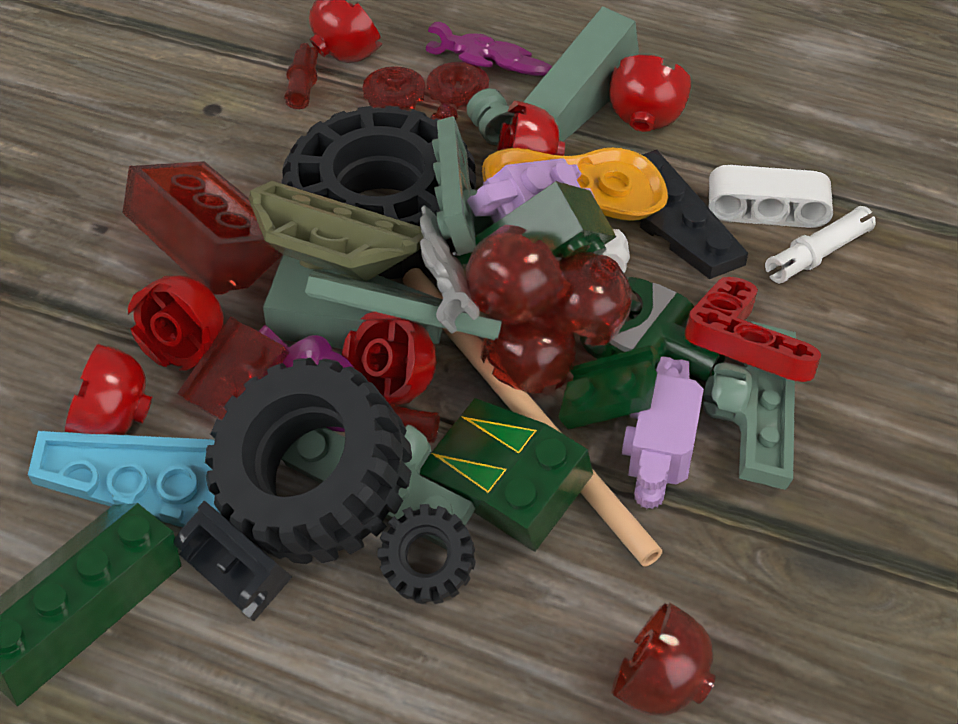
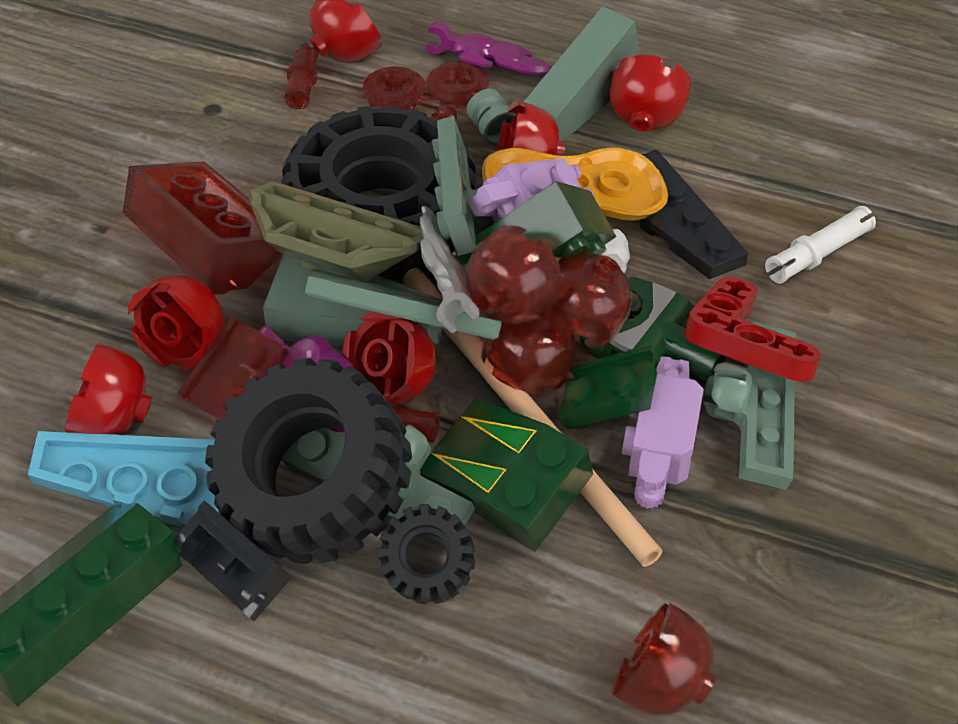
white beam [709,165,833,228] -> none

